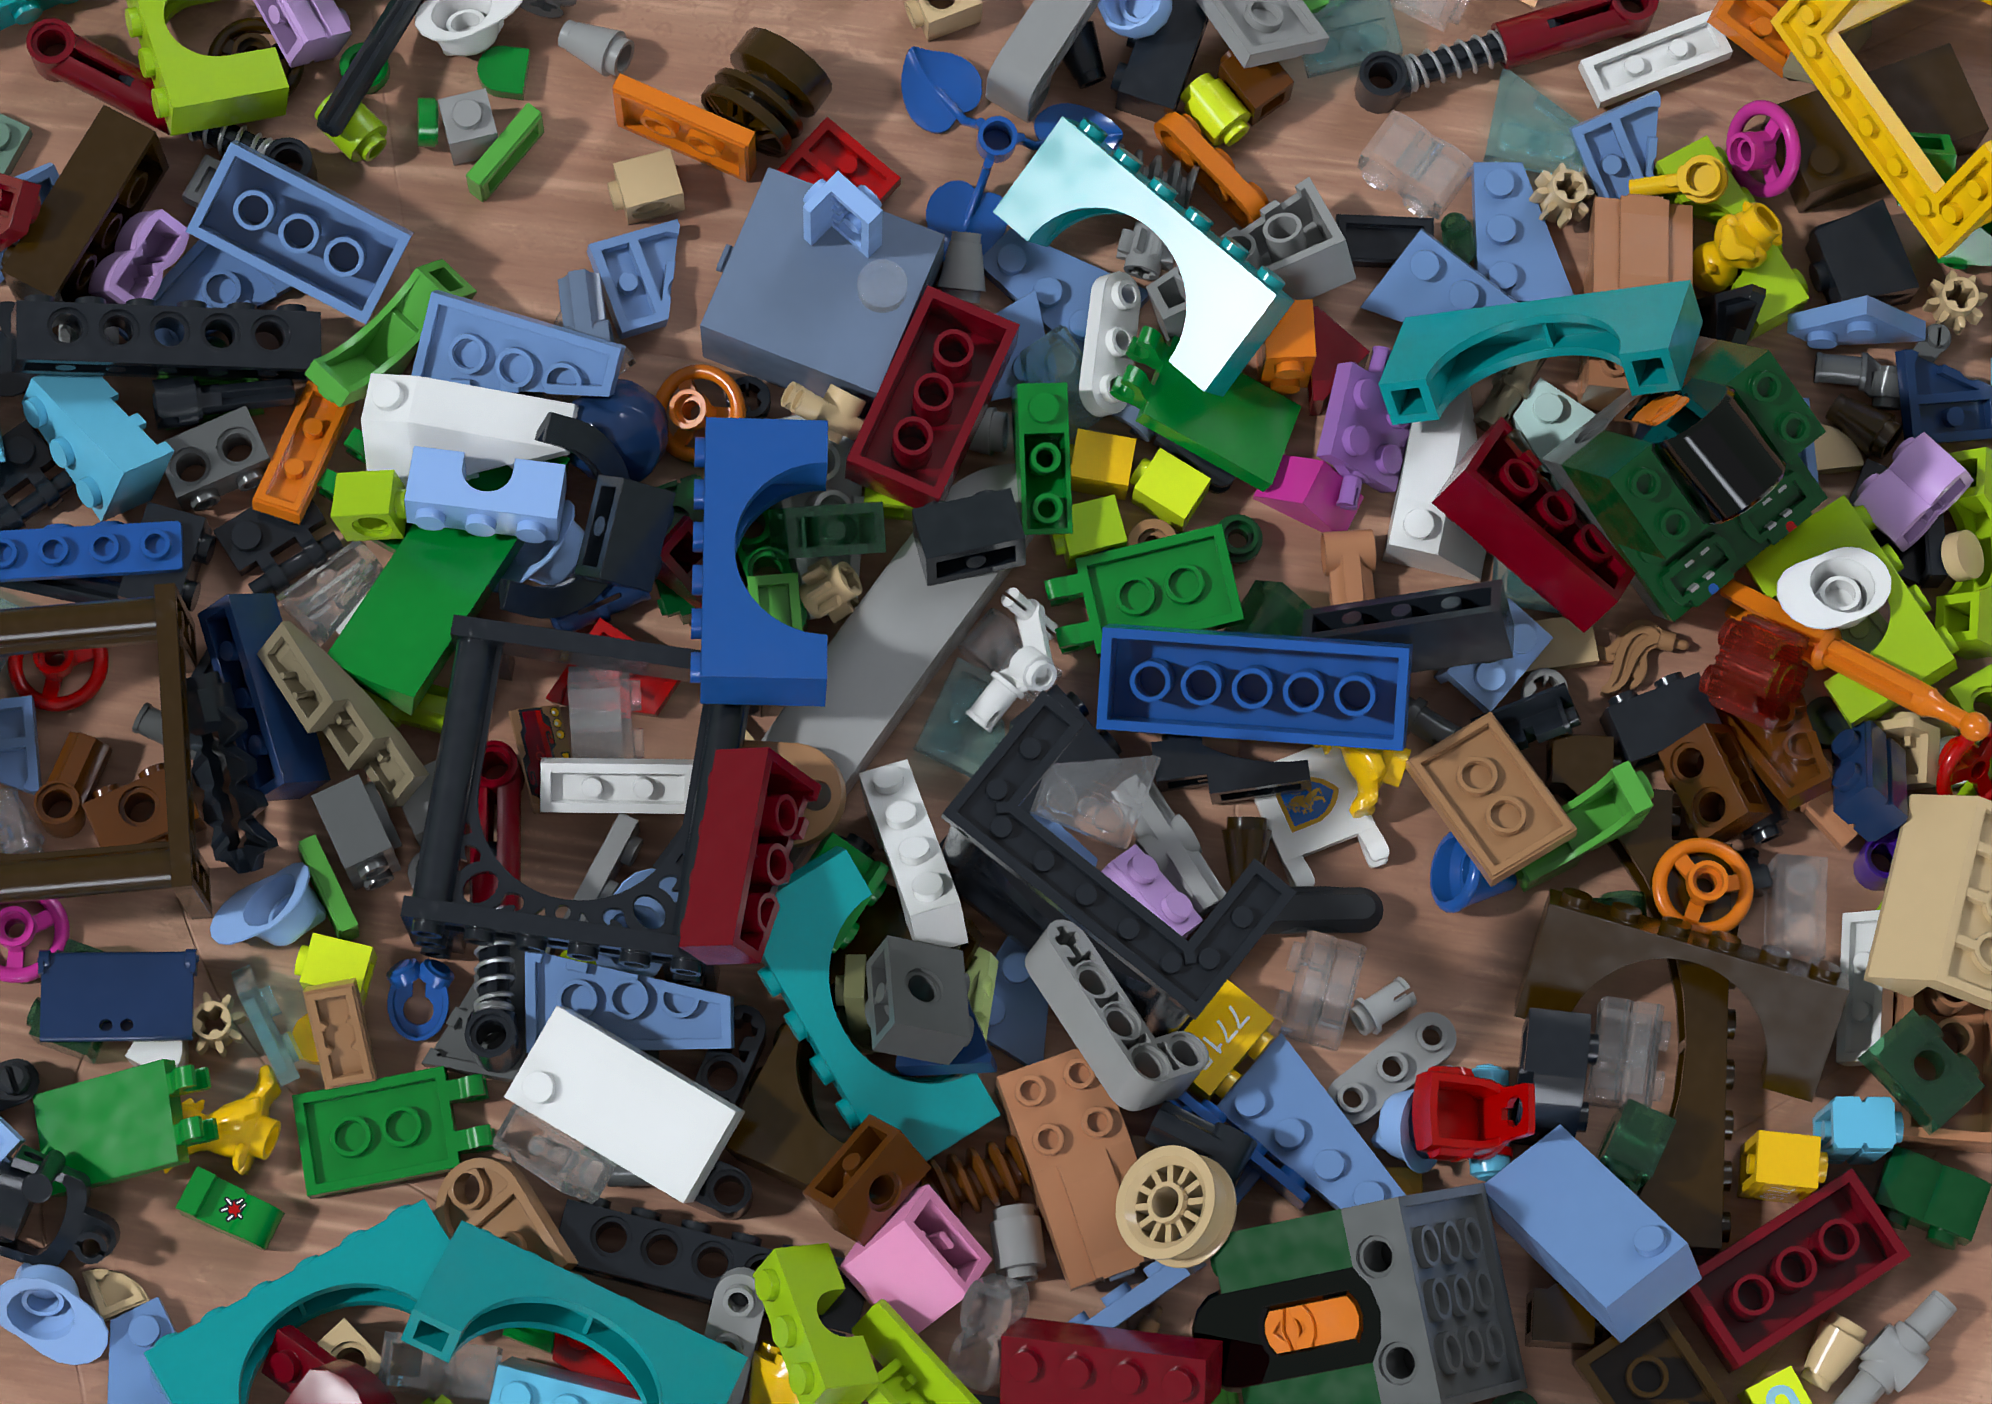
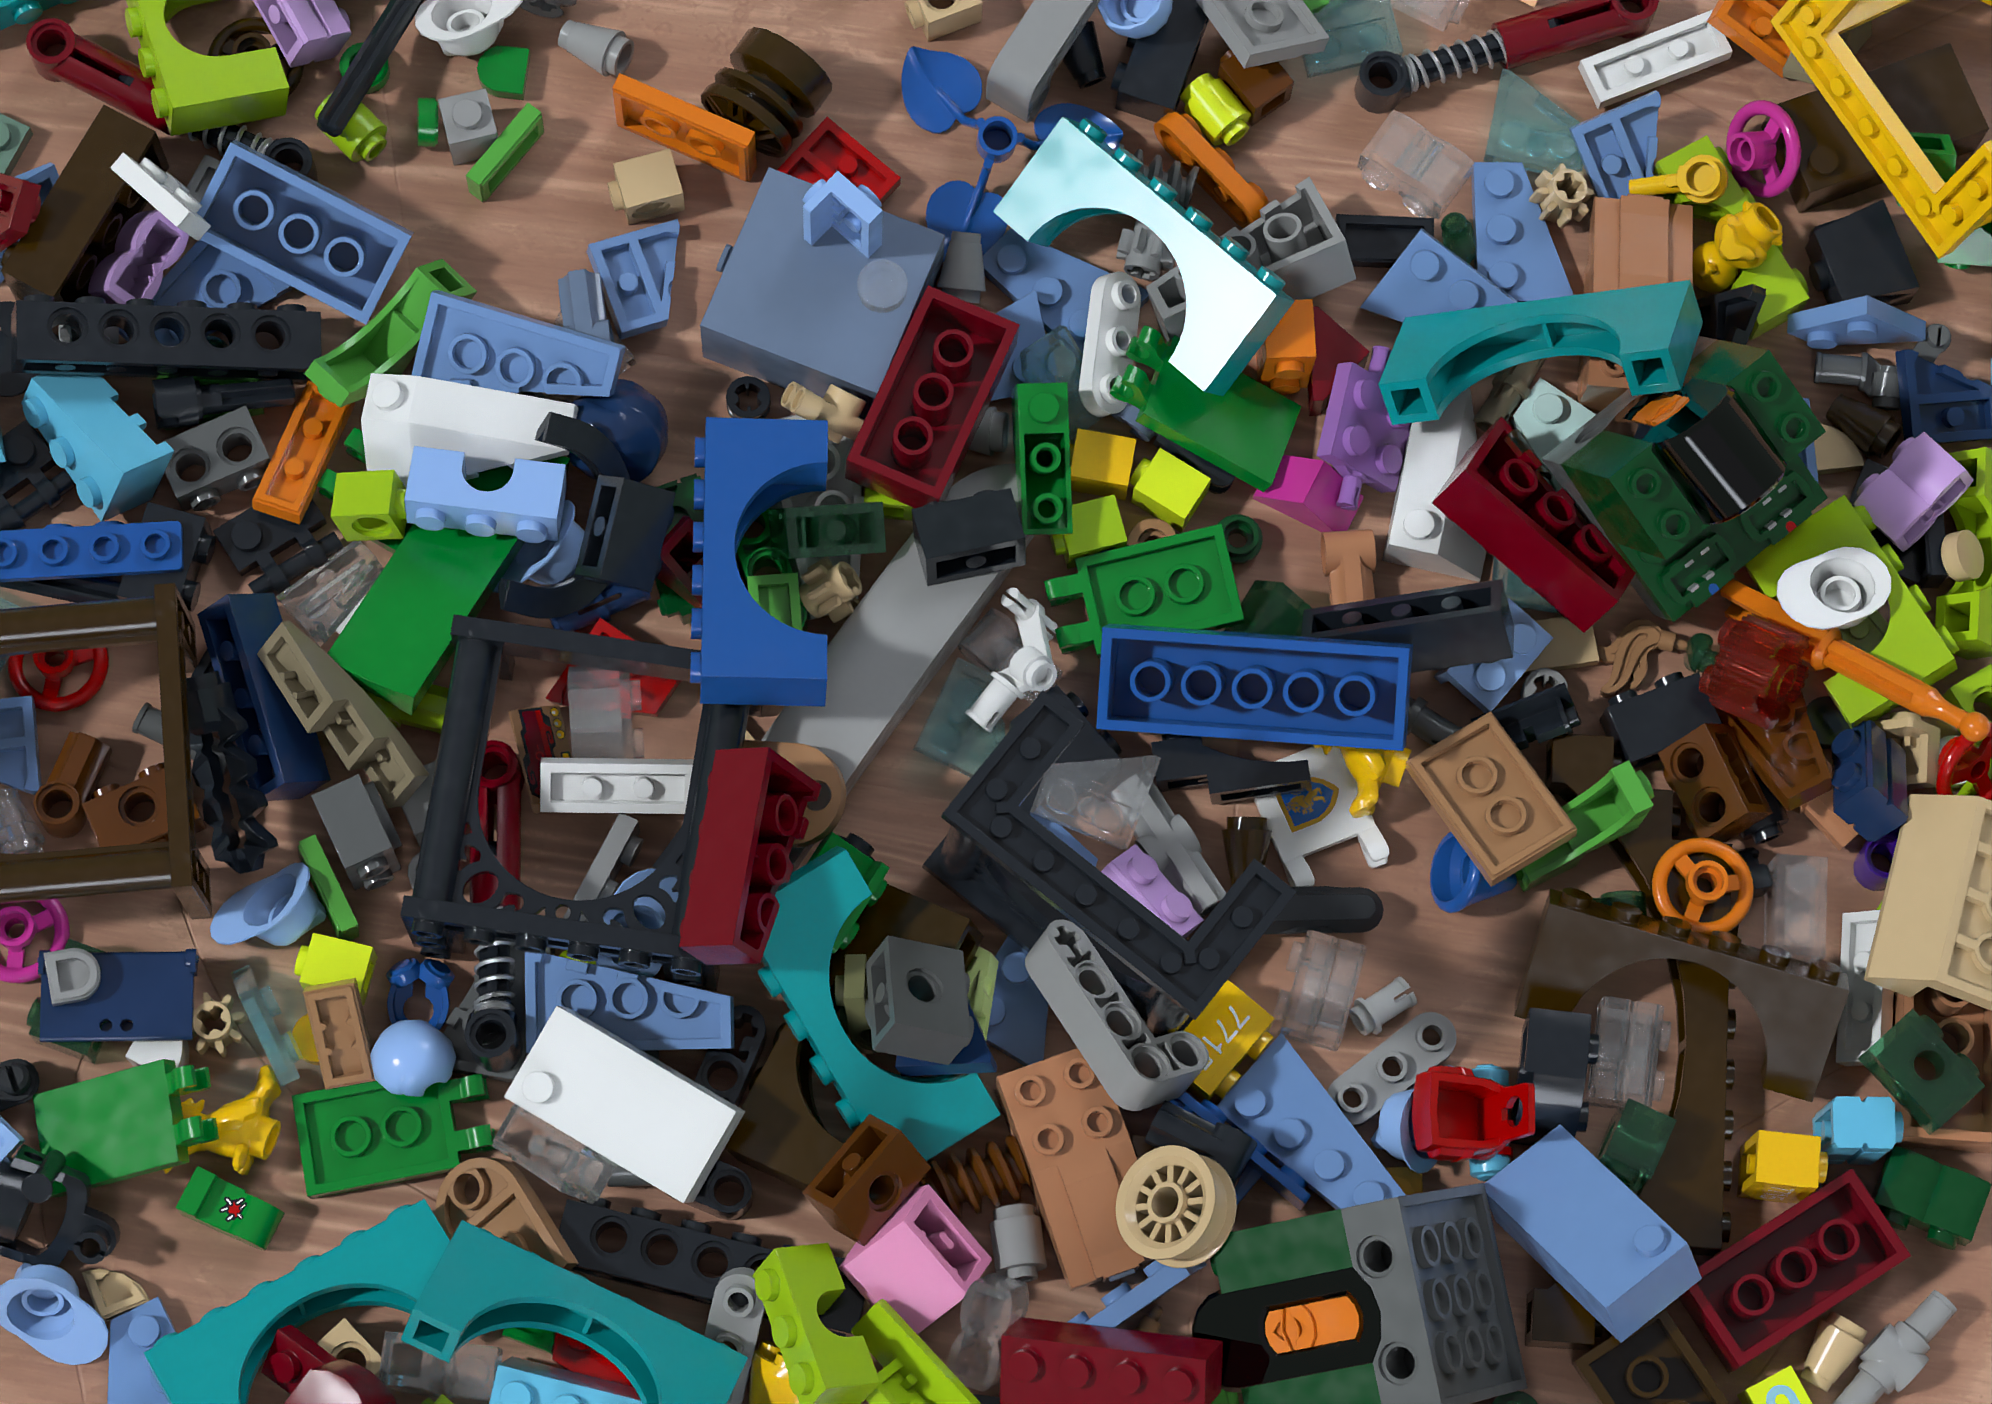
orange piece [655,364,746,463] -> none
white arch [858,759,968,948] -> none
tan gear [1923,270,1988,335] -> none
none -> light grey tile [43,948,101,1006]
none -> white plate [110,153,211,241]
none -> light blue hair [370,1020,456,1097]
none -> clear green arm [1683,633,1724,677]

